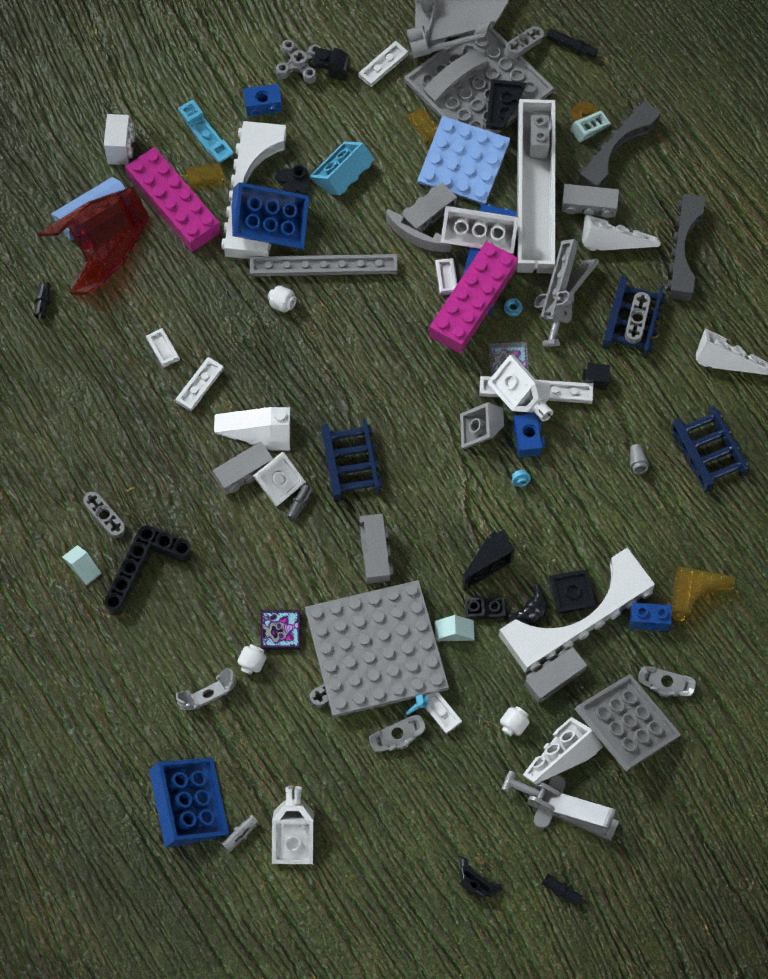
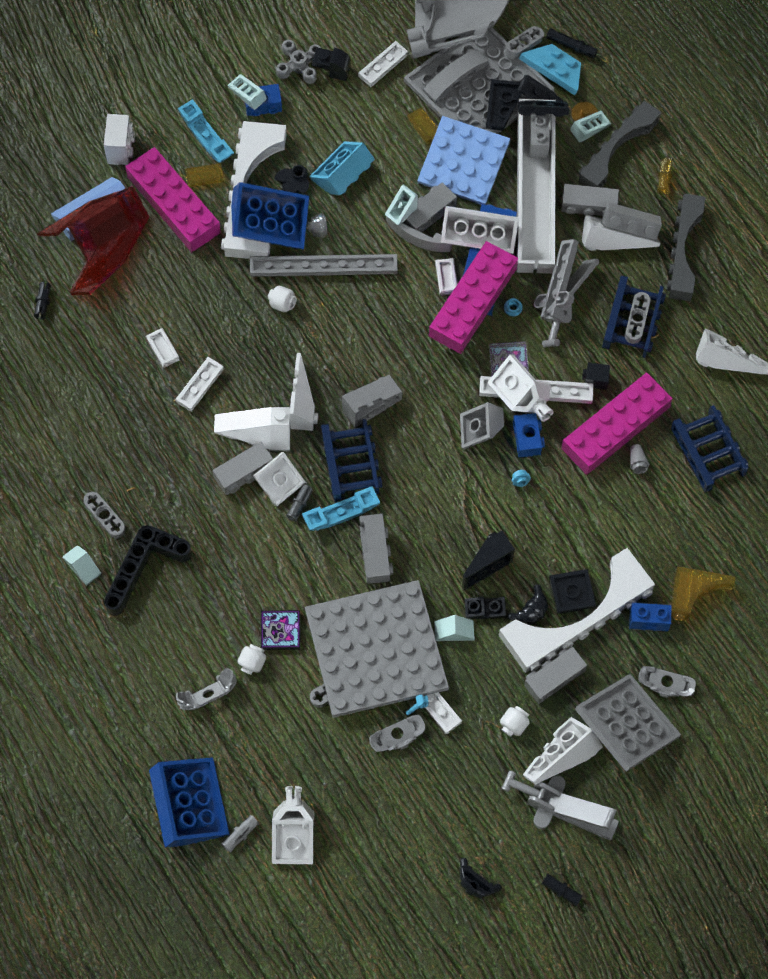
none -> light aqua slope [228,74,267,110]
none -> white wedge [290,353,318,431]
none -> medium azure slope [302,486,380,531]
none -> clear cone [308,213,327,238]
none -> light grey wedge [342,375,402,428]
none -> light aqua slope [385,184,418,225]
none -> black hinge [517,75,564,102]
none -> black hinge [517,100,569,117]
none -> medium azure wing [519,44,581,95]
none -> dark pink brick [561,372,673,475]
none -> light grey brick [602,202,662,241]
none -> clear yellow axle [657,157,672,194]

